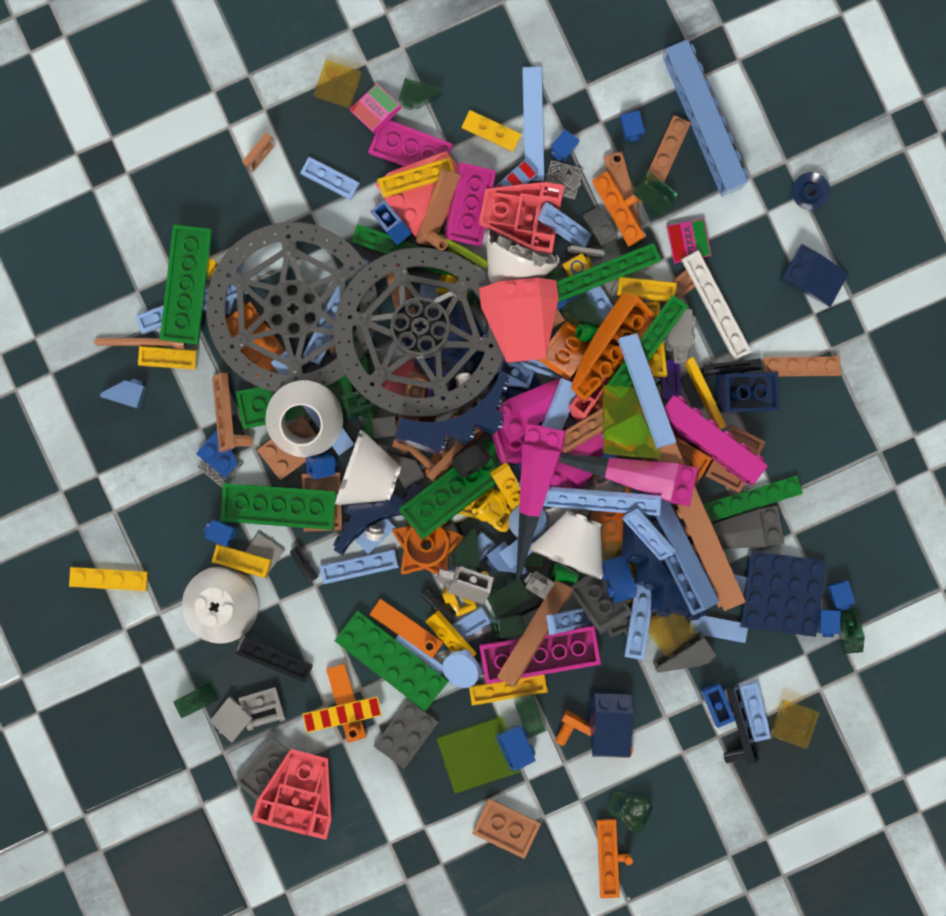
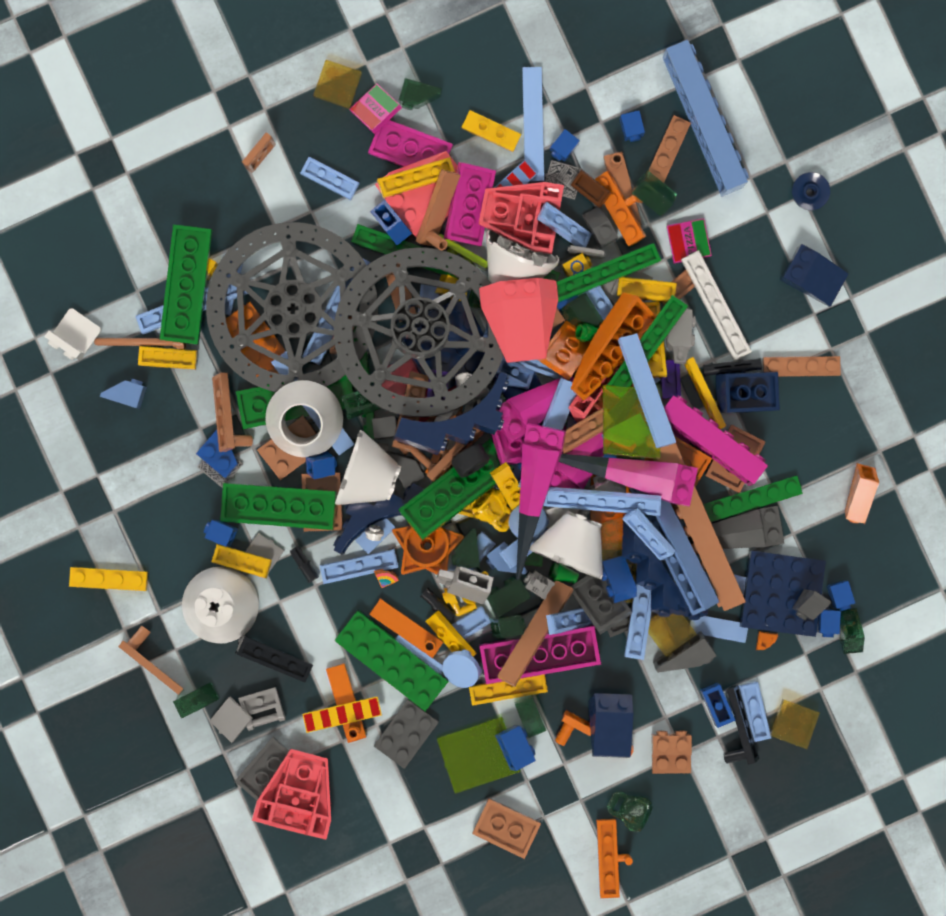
none -> white bracket [44,309,101,360]
none -> nougat piece [118,626,184,695]
none -> tile [374,569,399,588]
none -> reddish brown tile [570,169,612,208]
none -> nougat plate [651,730,692,774]
none -> orange tile [755,631,778,650]
none -> dark grey slope [792,589,831,621]
none -> slope [845,463,879,524]

